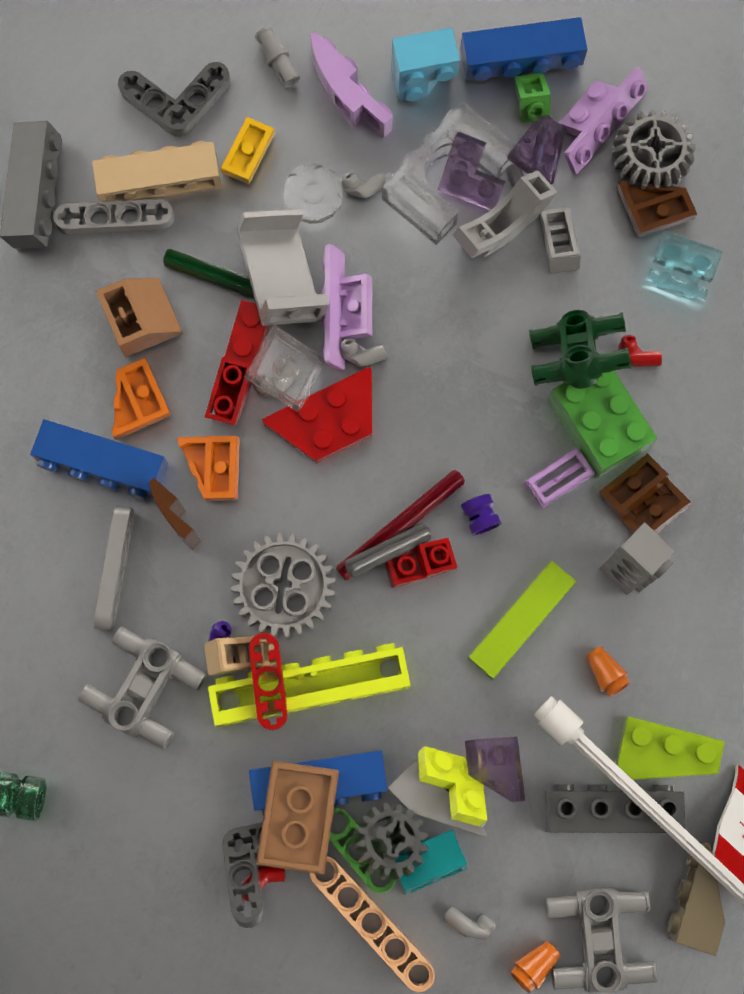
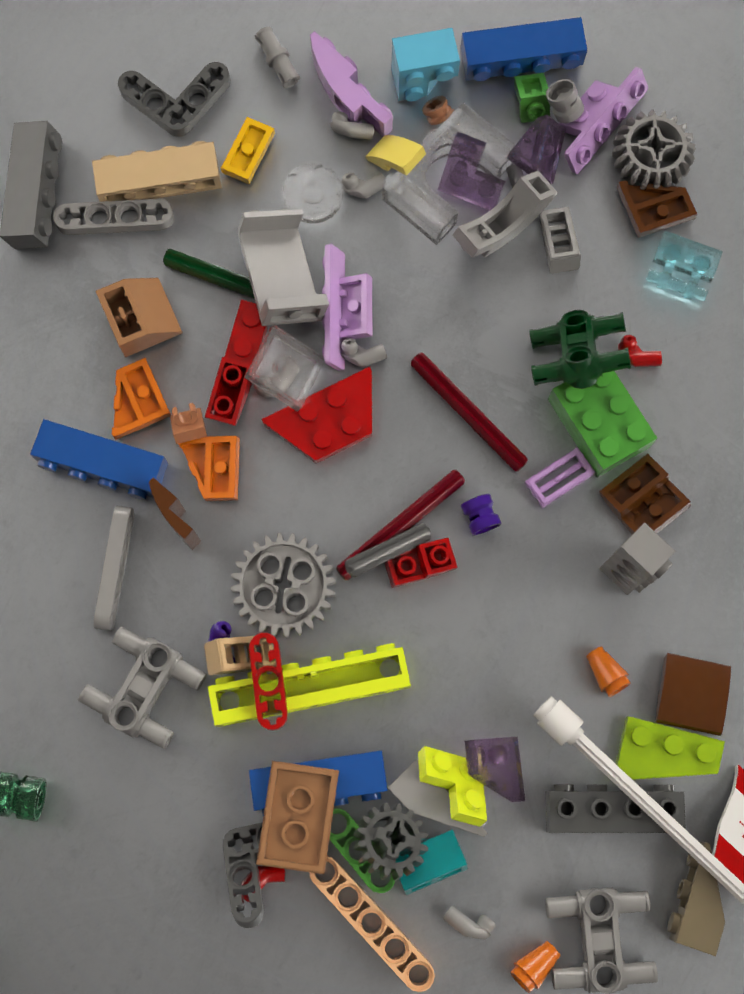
lime tile [468,561,576,680] -> none
none -> nougat tile [170,403,207,444]
none -> light grey arm [330,112,374,140]
none -> light yellow slope [365,135,426,176]
none -> dark red axle [411,352,528,472]
none -> nougat bush [422,96,453,125]
none -> light grey wheel [546,79,584,124]
none -> reddish brown slope [655,653,731,736]

